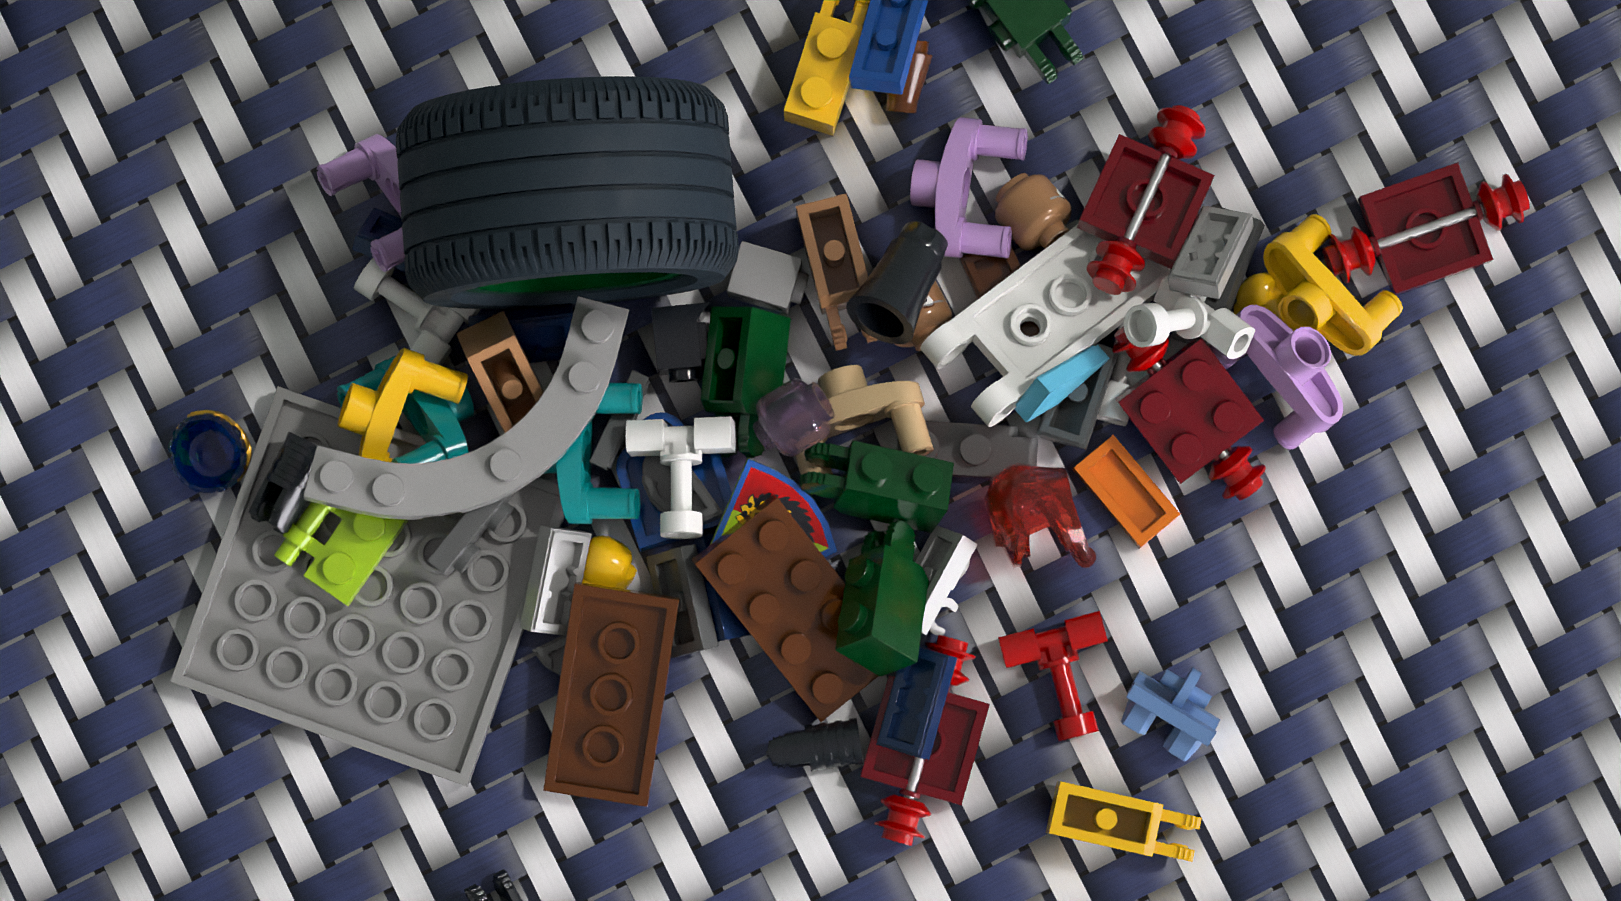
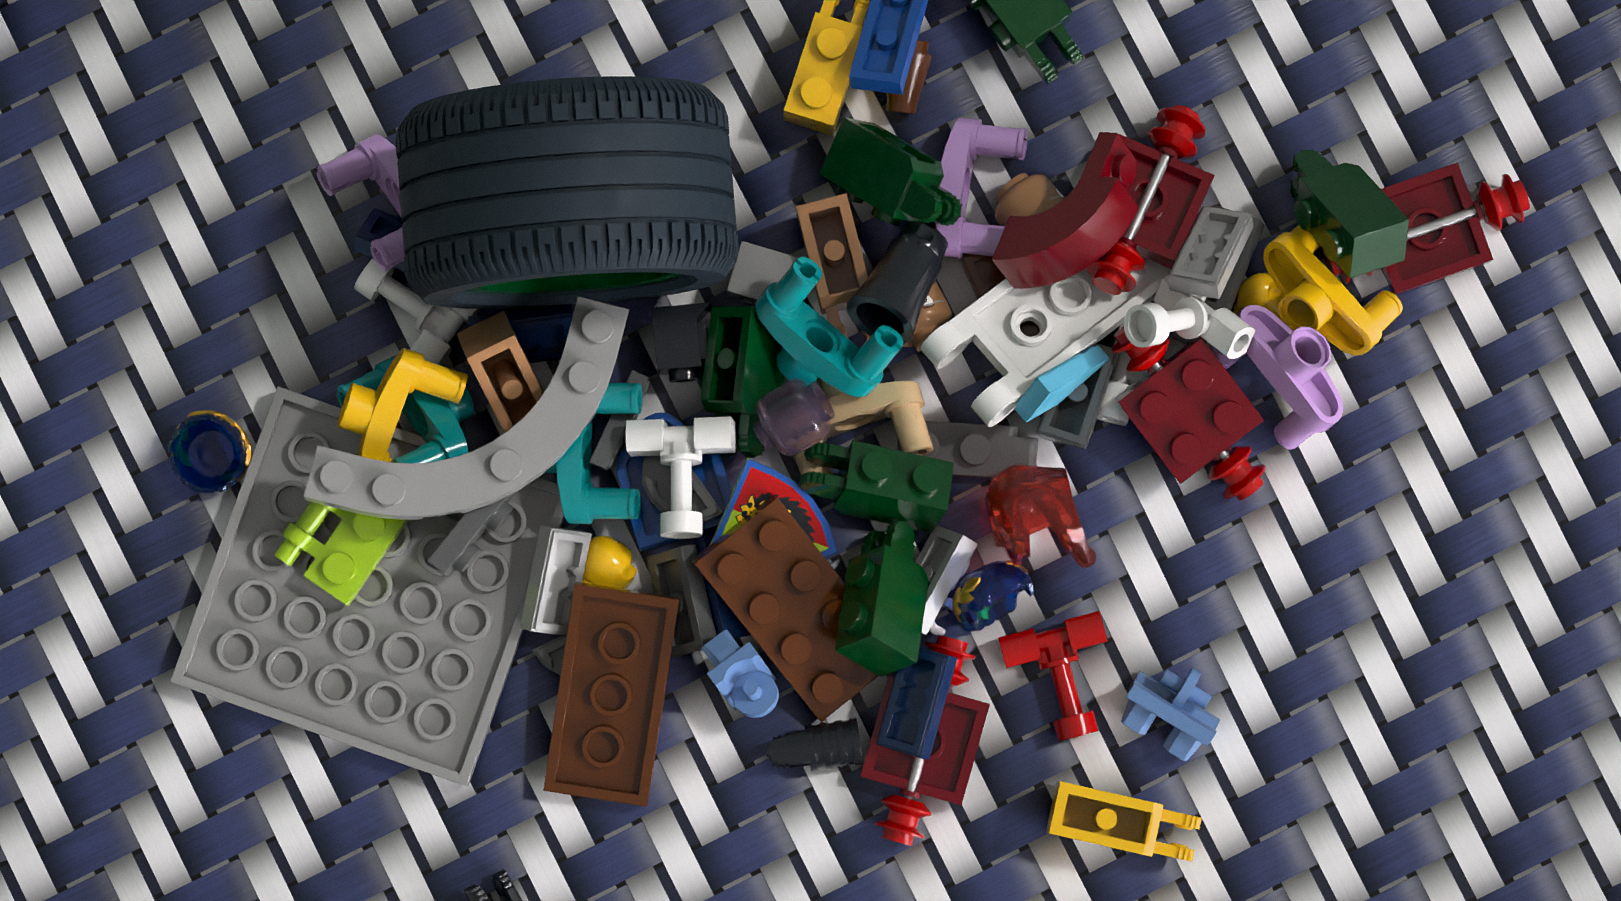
black hinge [249,432,317,535] -> none
orange tile [1072,434,1180,549] -> none
none -> medium blue hips [701,629,779,718]
none -> teal connector [756,257,903,397]
none -> dark green hinge [819,117,962,226]
none -> clear blue hair [952,560,1034,632]
none -> dark red arch [991,132,1139,289]
none -> dark green hinge [1290,149,1409,279]

